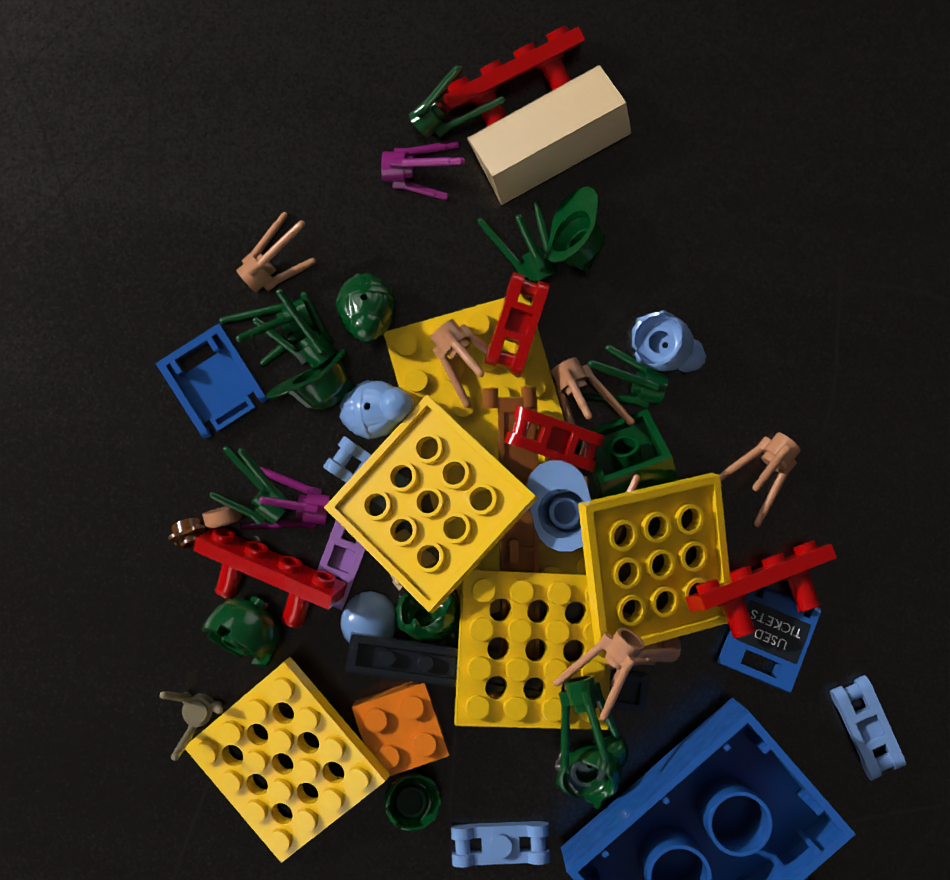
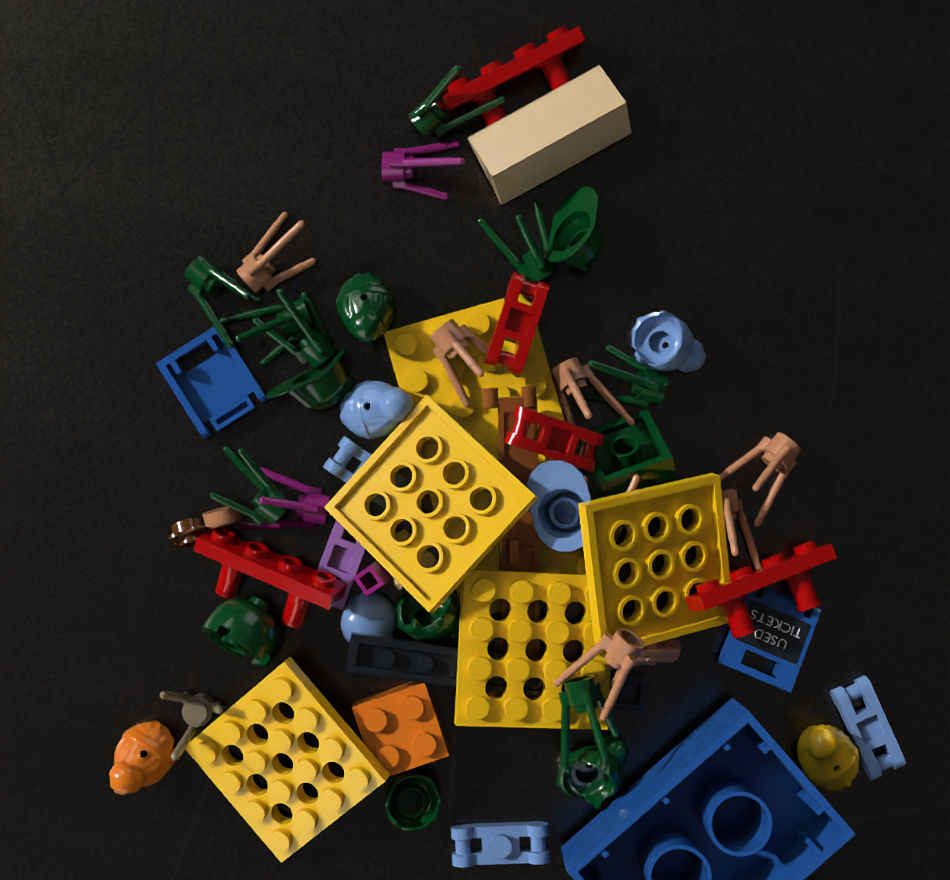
none -> orange piece [109,720,176,795]
none -> dark green plant [185,255,262,349]
none -> magenta piece [353,561,392,597]
none -> nougat plant [721,489,762,570]
none -> yellow piece [796,724,860,792]

